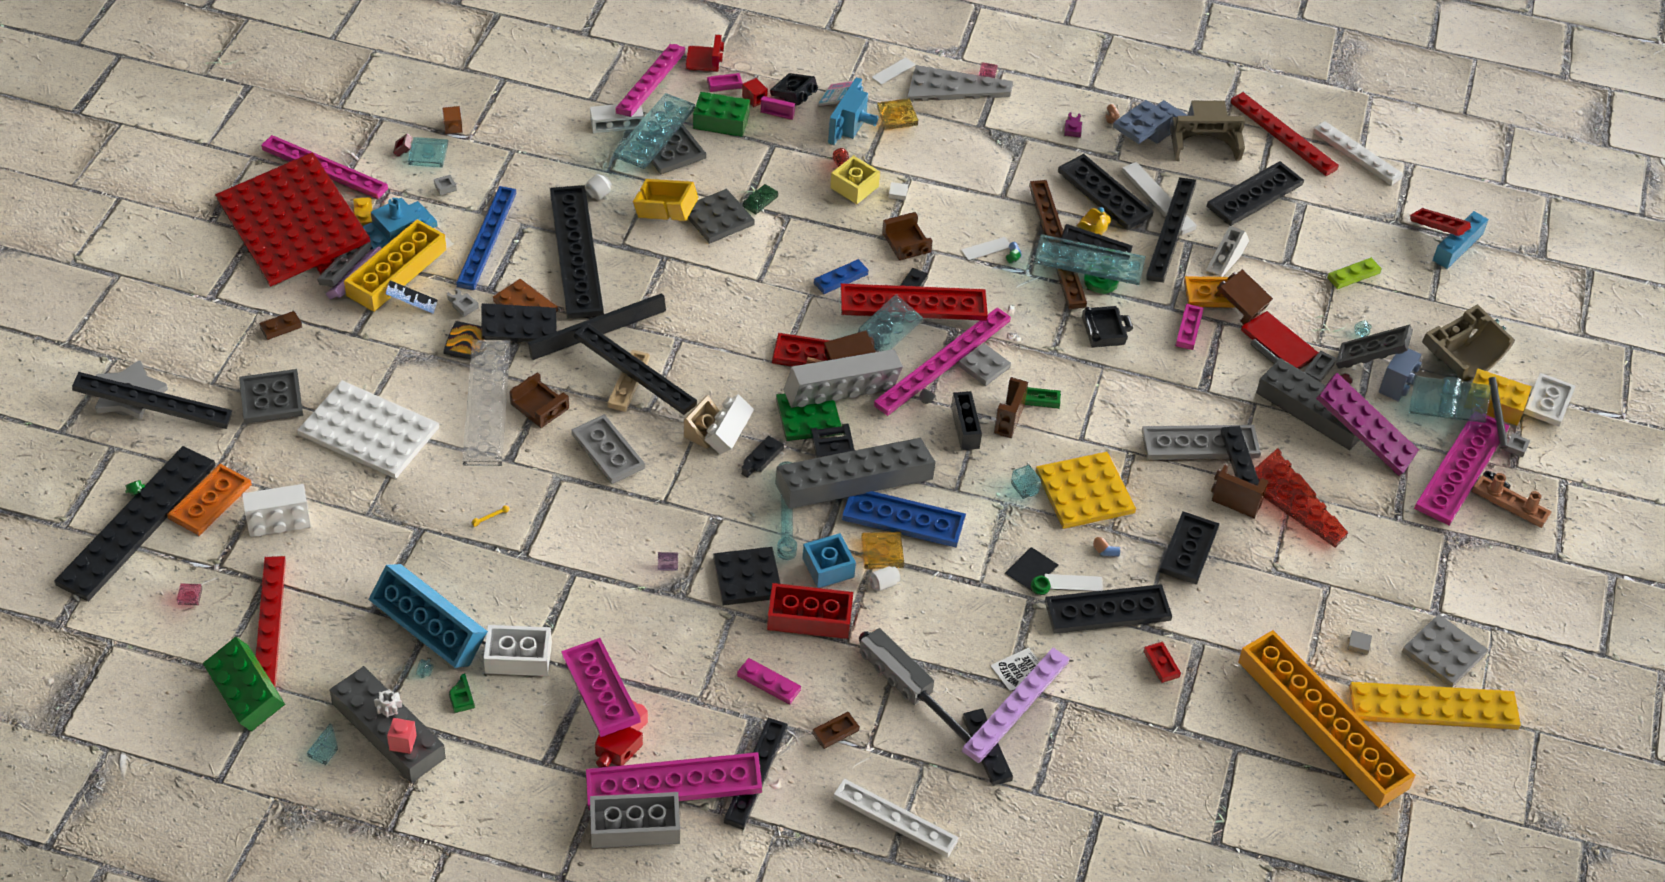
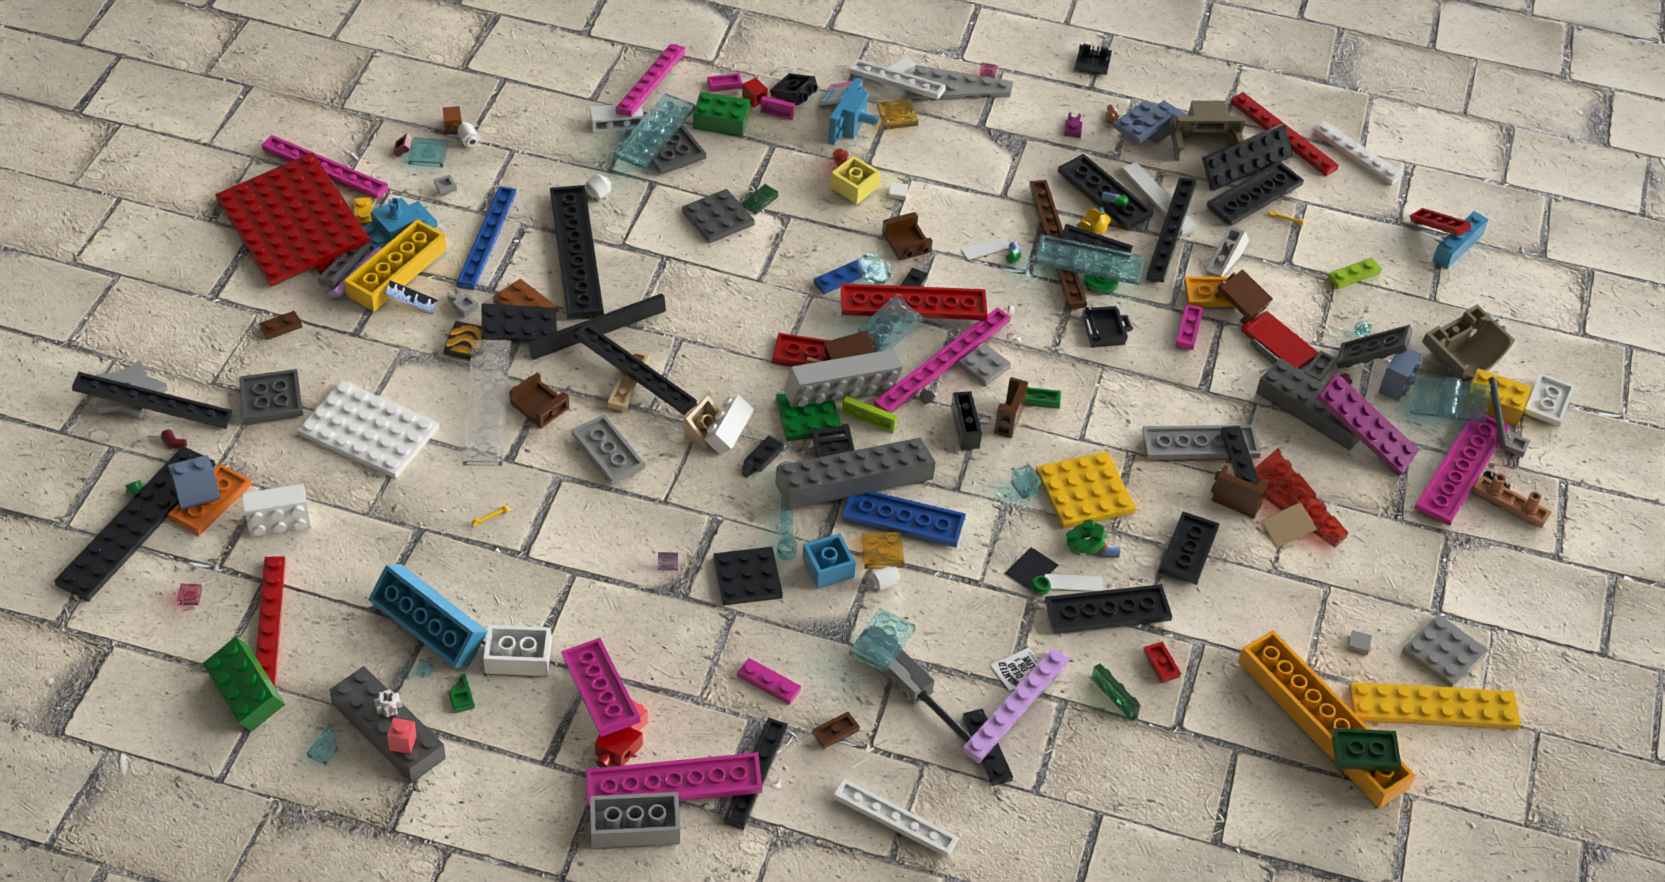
yellow piece [633,179,699,221] -> none
red bracket [686,34,725,72] -> none
red brick [767,583,854,639] -> none
none -> dark red arm [161,429,187,449]
none -> sand blue slope [168,455,221,510]
none -> white brick [457,122,479,147]
none -> lime plate [842,396,898,433]
none -> white plate [849,59,945,100]
none -> clear light blue plate [849,608,916,673]
none -> clear light blue tile [857,253,892,285]
none -> green plate [1066,519,1107,556]
none -> black hinge [1074,43,1112,75]
none -> clear green plate [1091,663,1141,721]
none -> arm [1102,192,1128,207]
none -> black plate [1202,124,1293,190]
none -> tan sticker [1262,502,1317,547]
none -> yellow hinge [1269,210,1304,226]
none -> dark green plate [1331,728,1402,771]

